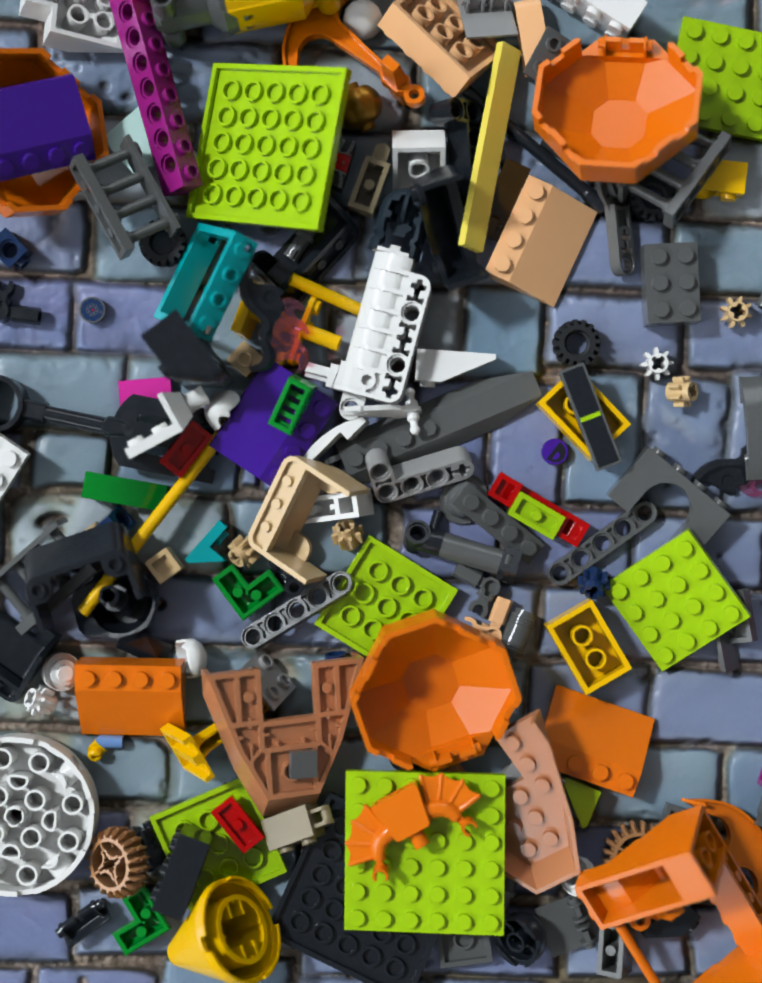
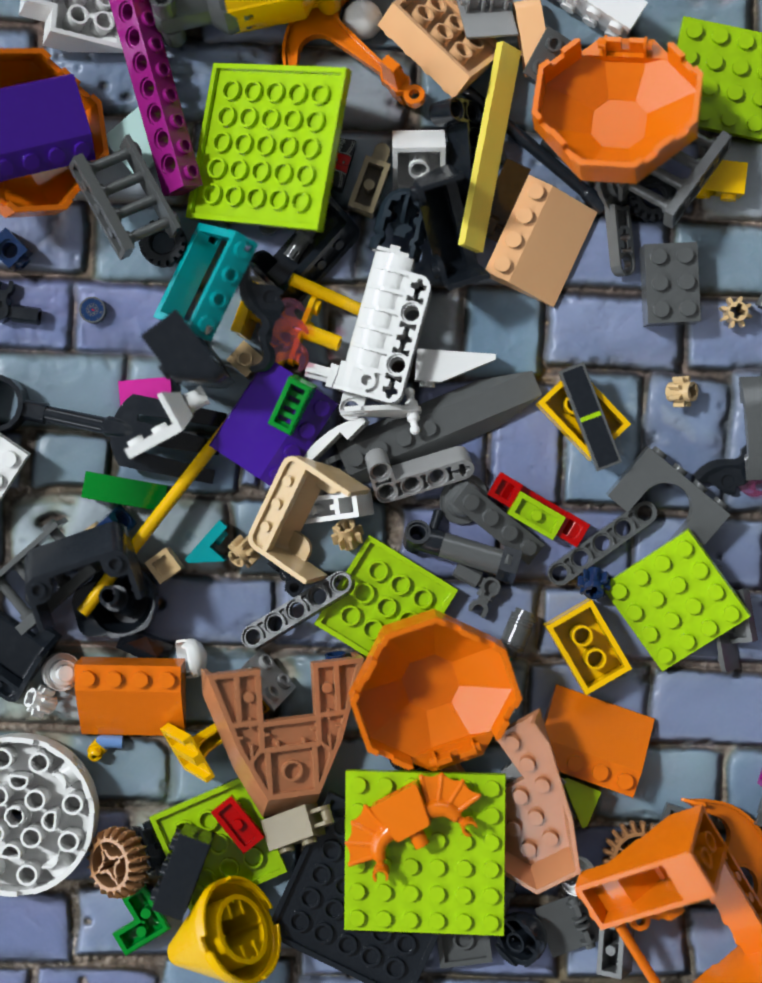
black hinge [55,898,112,949] -> none
red plate [159,420,213,478] -> none
white hair [204,390,240,430] -> none
green brick [212,563,285,621] -> none
dark grey tile [289,748,318,779] -> none
pearl gold plant [342,82,382,133] -> none
light nougat bar [464,595,514,640] -> none
dark purple tile [541,439,568,465] -> none
black tyre [552,319,601,367] -> none
white gear [639,347,674,381] -> none
black slope [640,904,701,938] -> none

